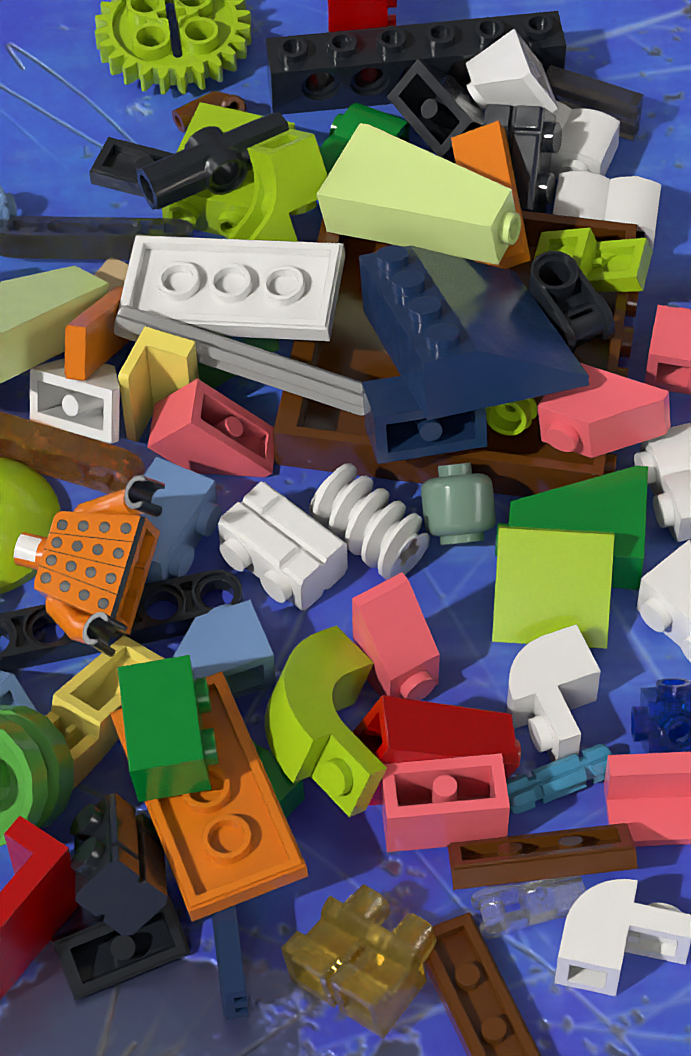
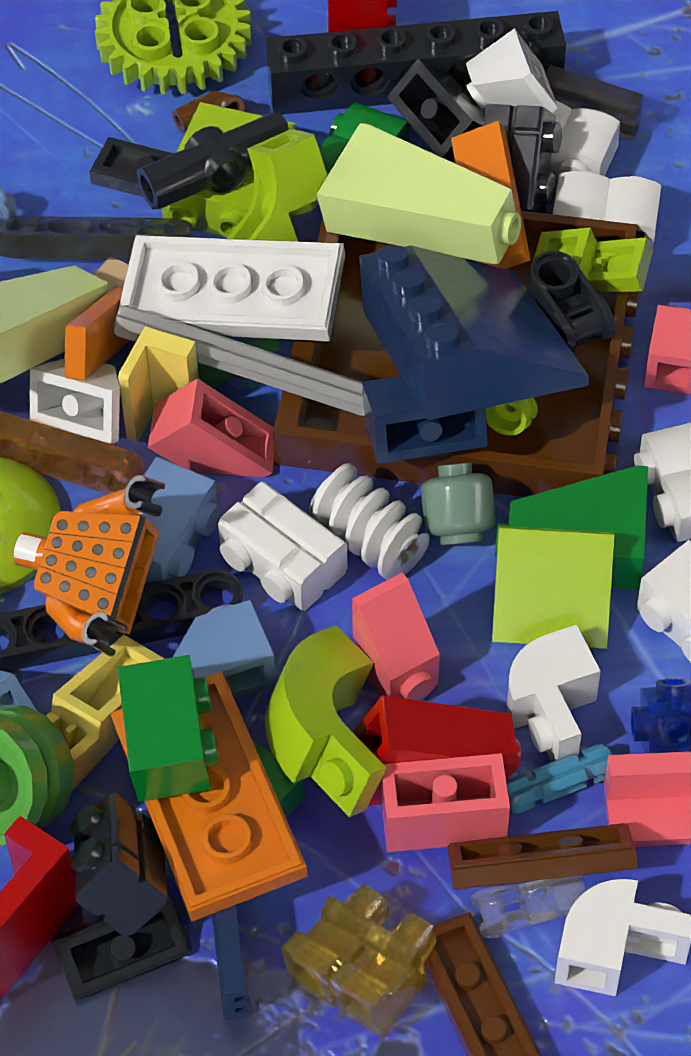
coral slope [537,362,671,458] -> none

